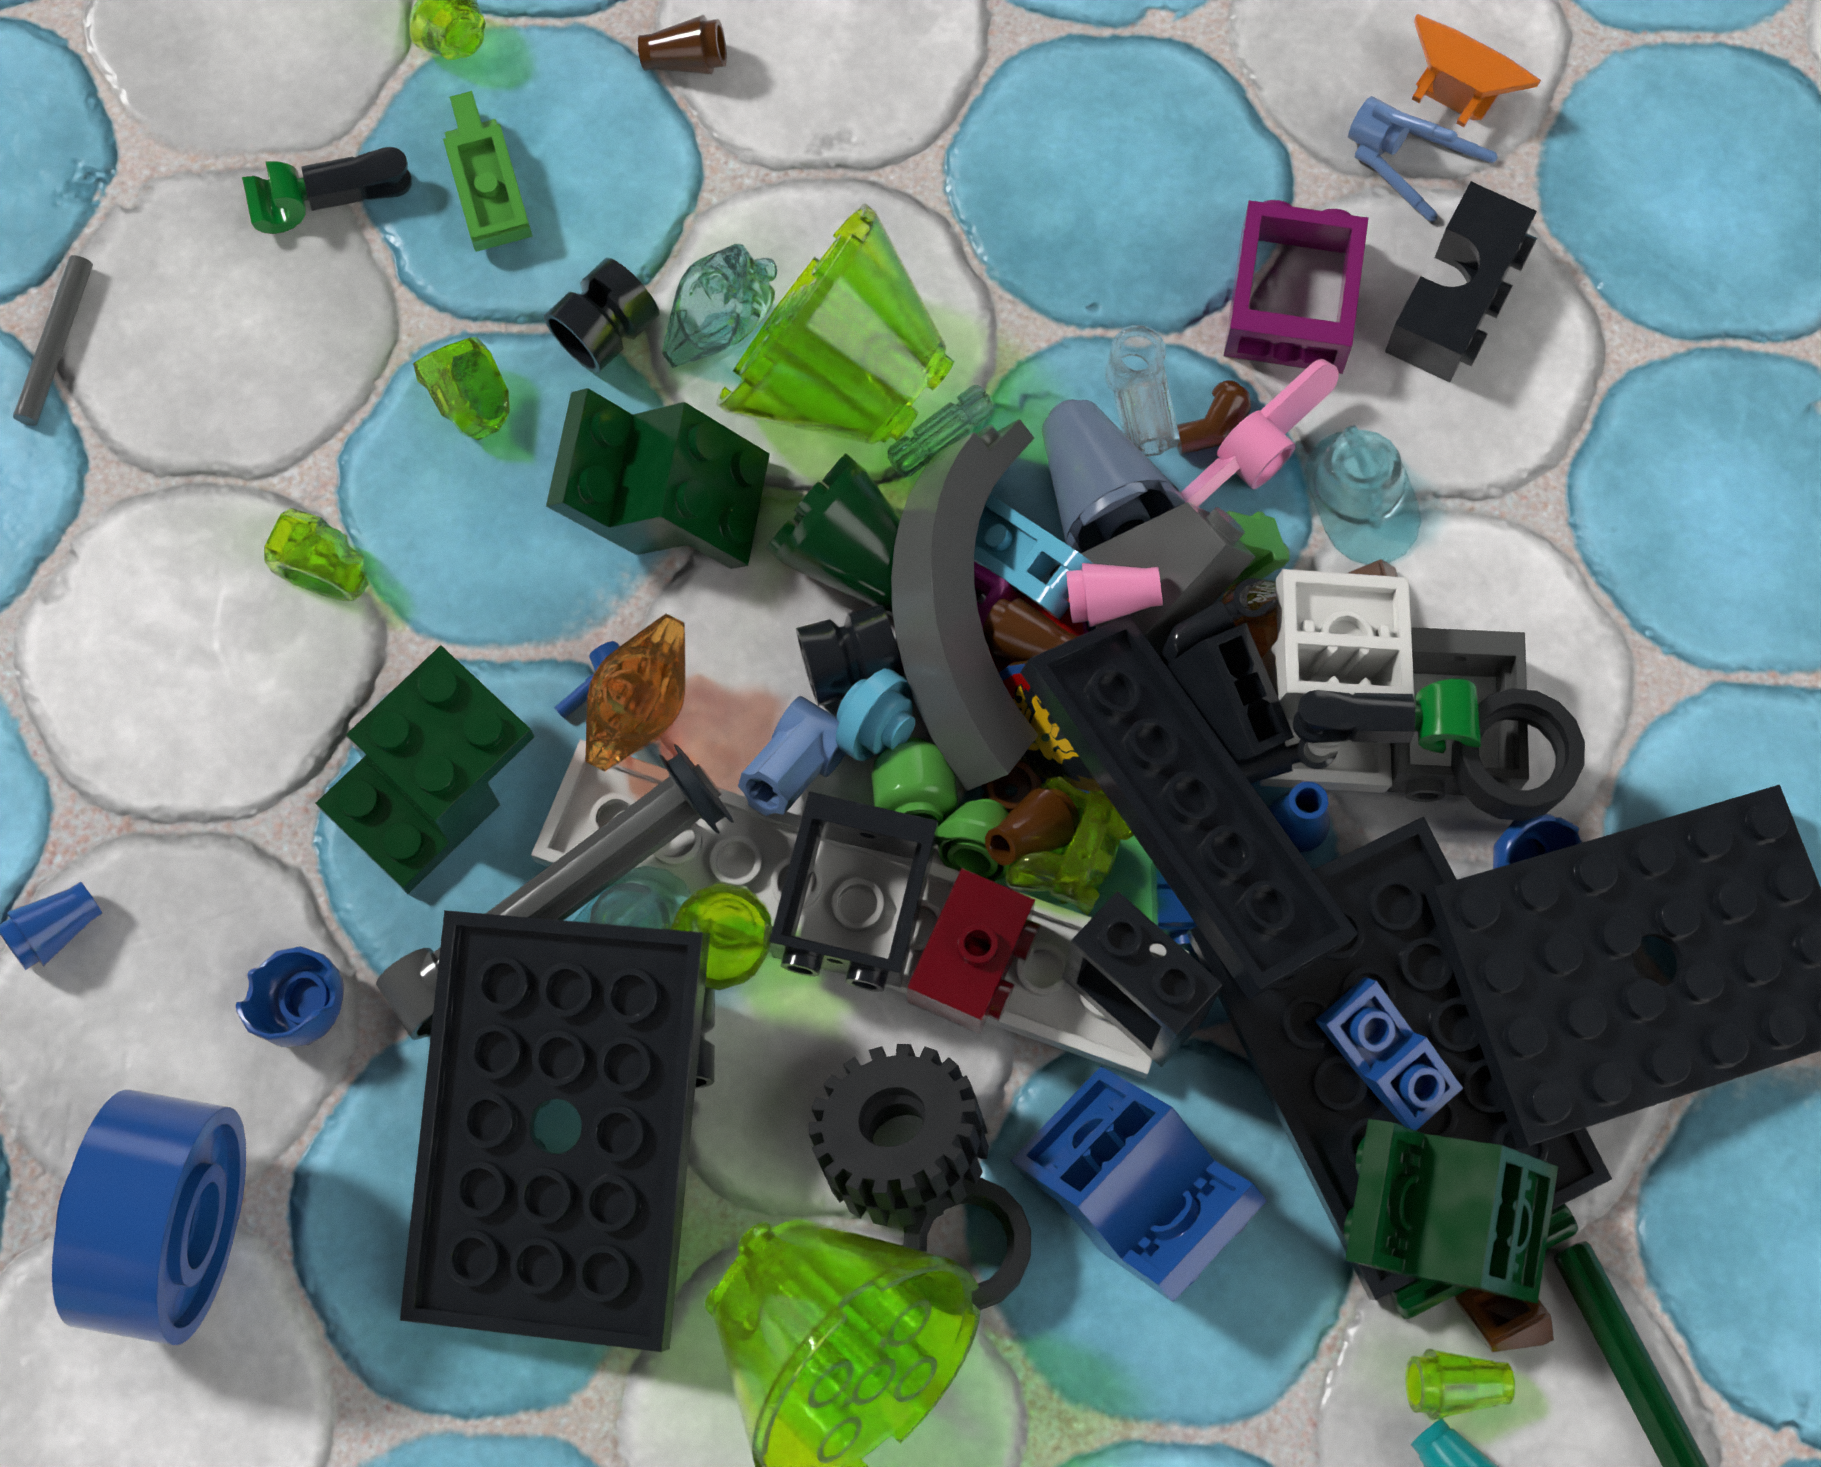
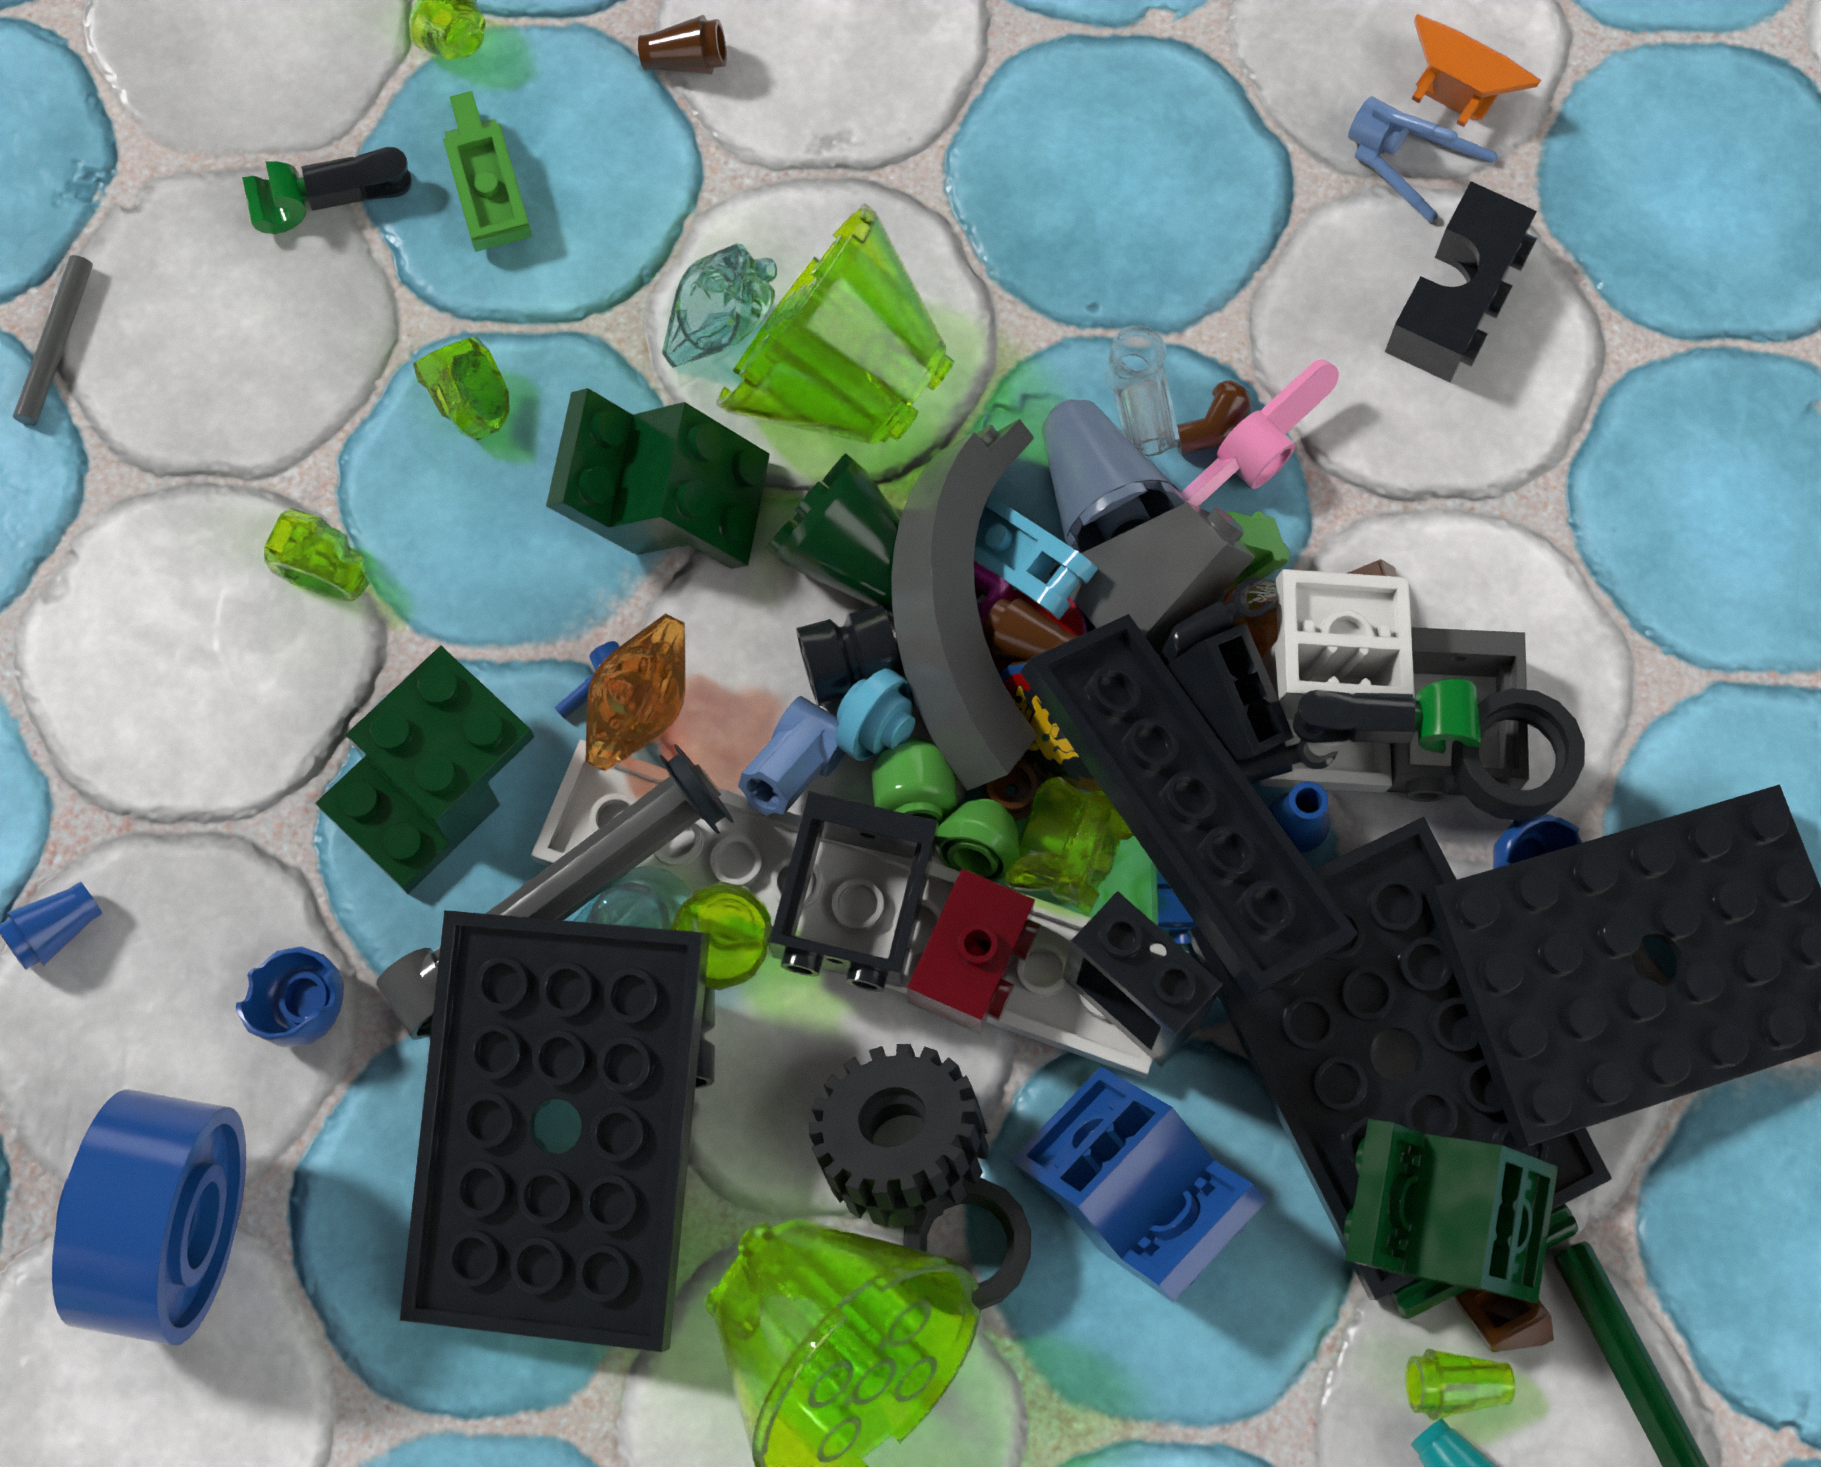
black wheel [544,258,660,374] -> none
clear light blue axle [887,385,994,477] -> none
reddish brown cone [985,788,1079,866] -> none
bright pink cone [1066,563,1163,627] -> none
magenta window [1223,200,1369,374] -> none
clear light blue piece [1305,425,1421,565] -> none
blue slope [1315,977,1463,1131] -> none

